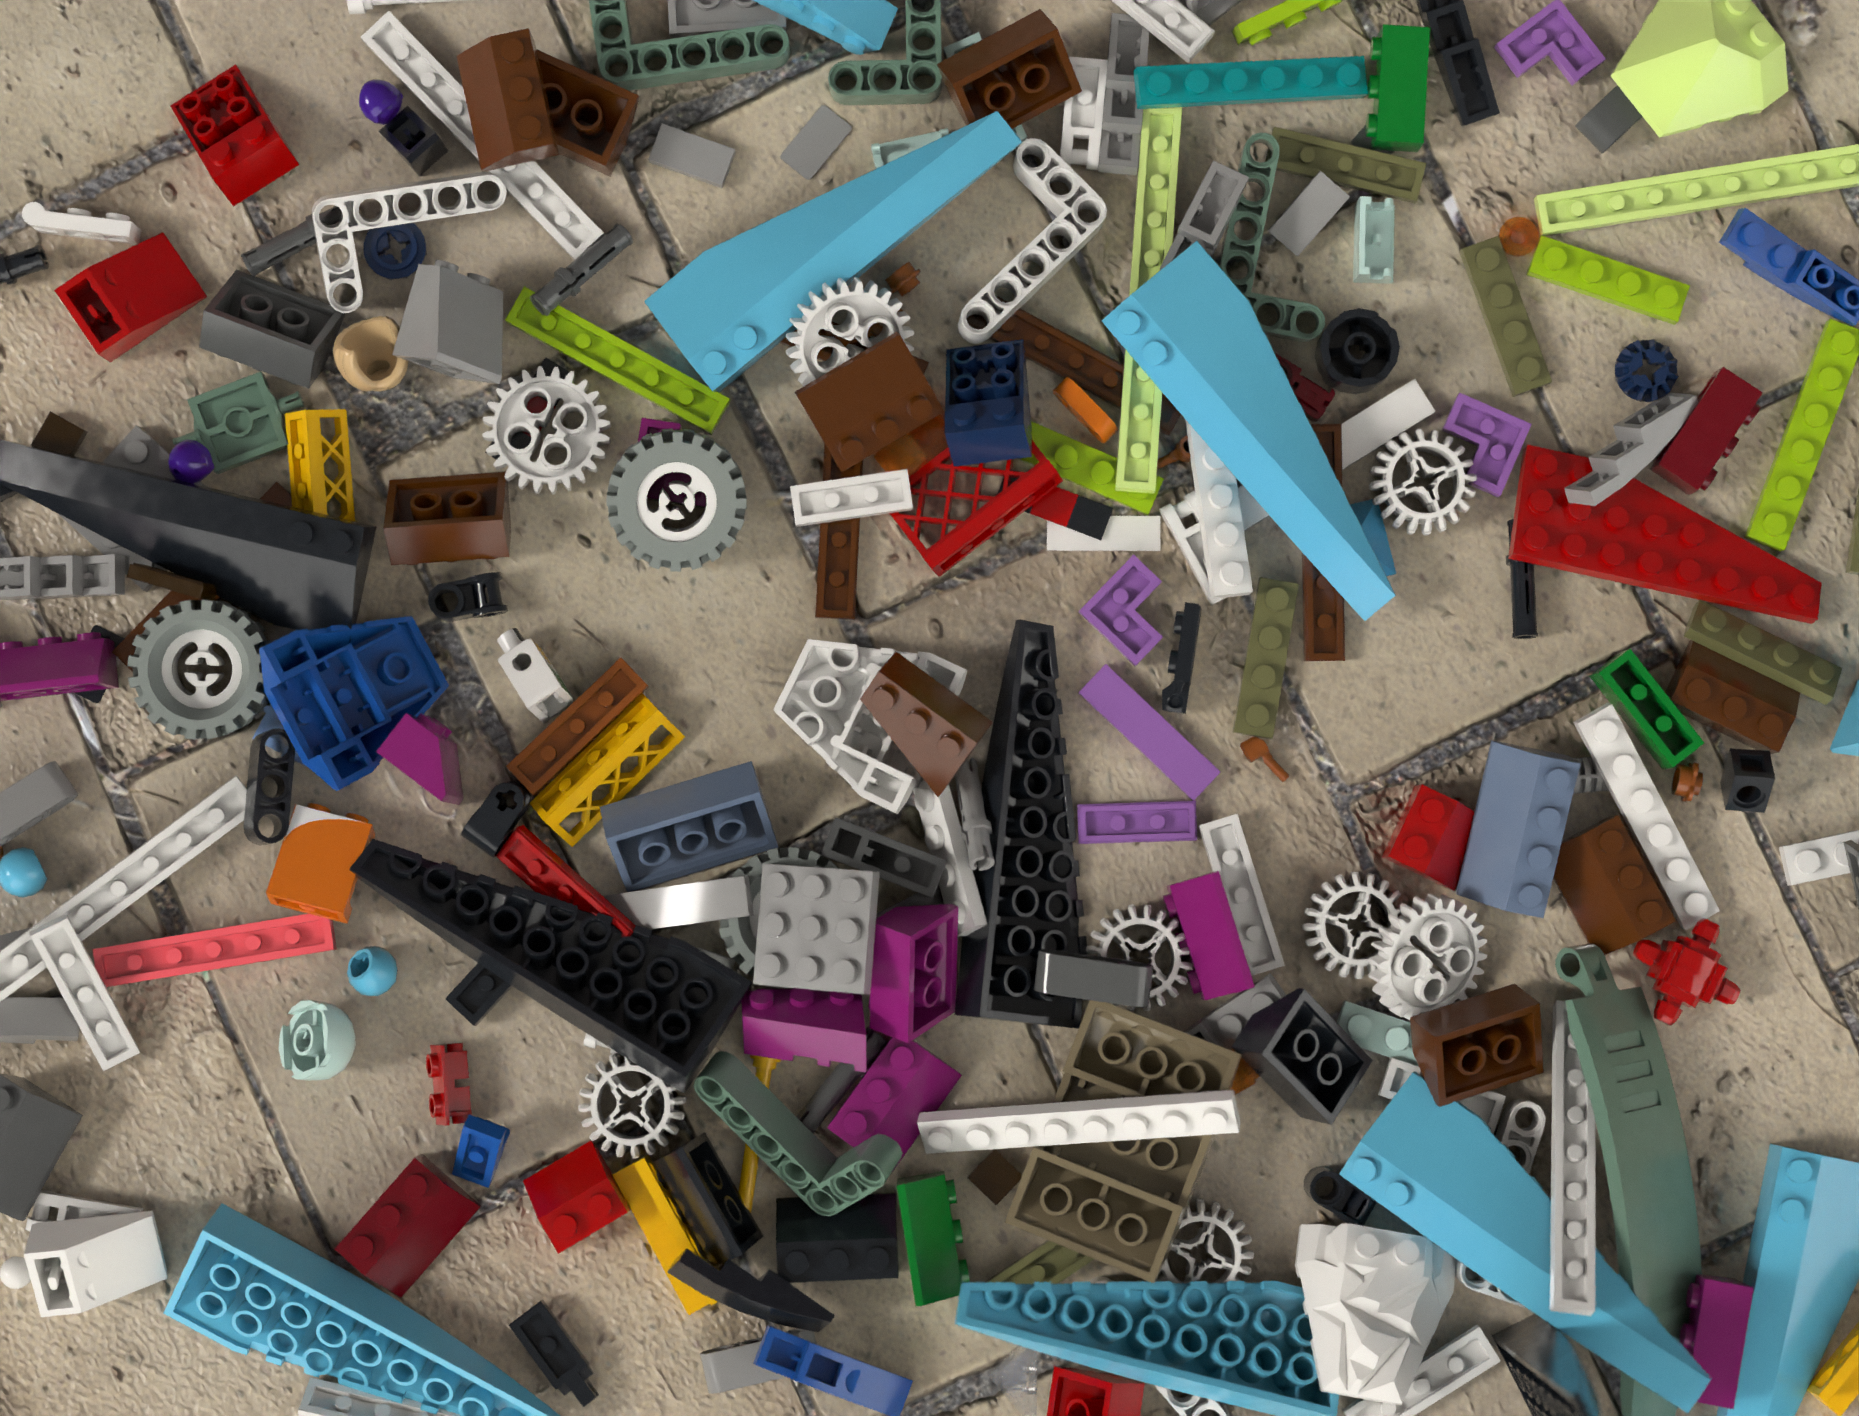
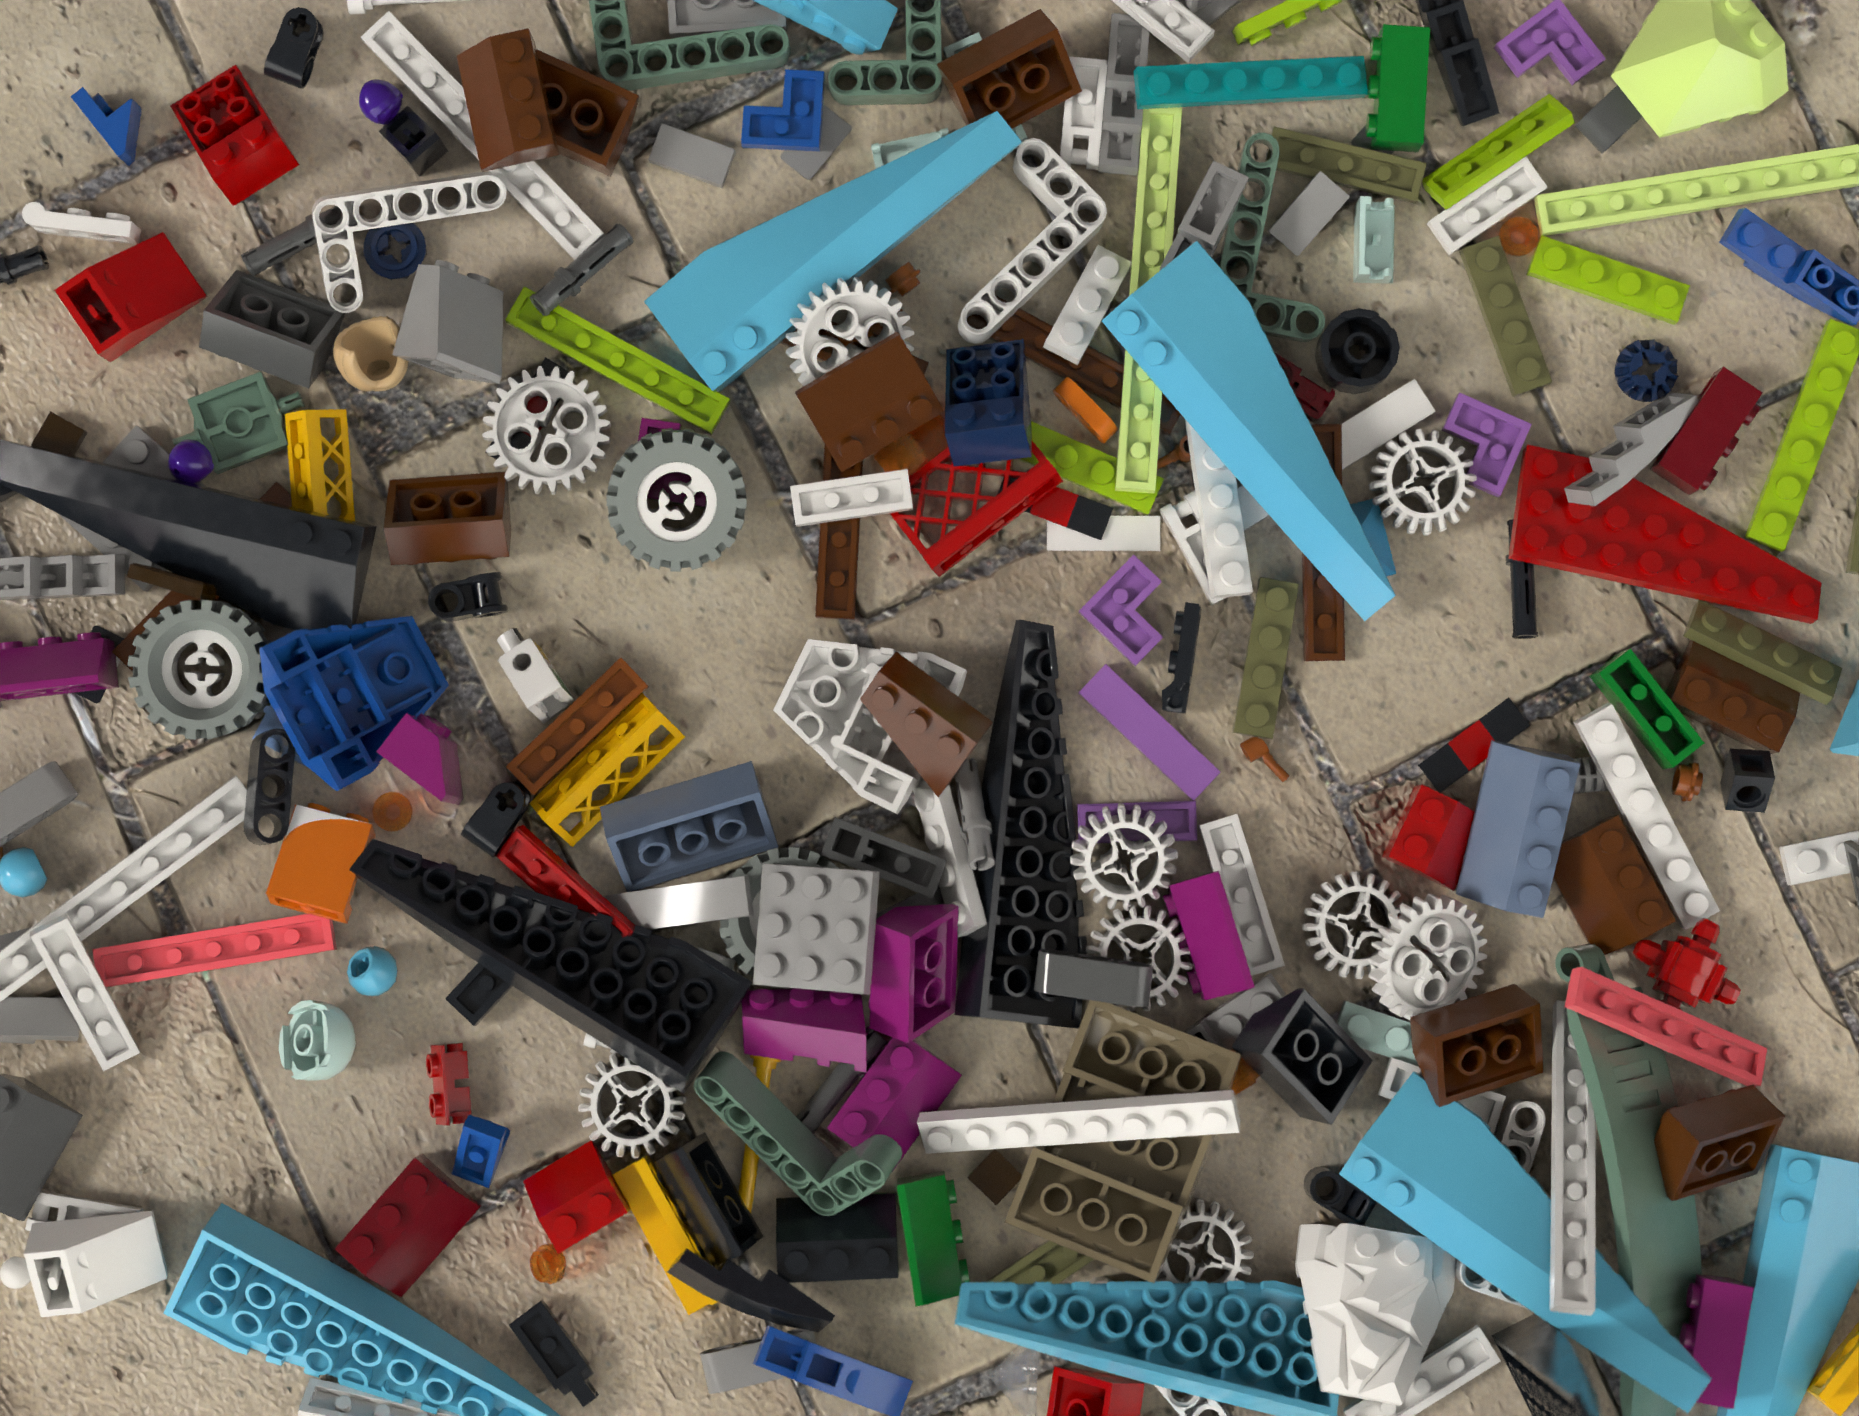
none -> blue slope [70,87,142,166]
none -> black piece [264,7,324,89]
none -> clear orange plate [372,792,413,832]
none -> clear orange plate [530,1243,566,1284]
none -> blue plate [741,69,825,152]
none -> white plate [1043,245,1131,365]
none -> white gear [1070,803,1178,911]
none -> black sticker [1418,697,1530,793]
none -> lime plate [1422,94,1575,210]
none -> white plate [1427,156,1548,256]
none -> coral plate [1565,967,1767,1087]
none -> reddish brown slope [1654,1085,1785,1201]

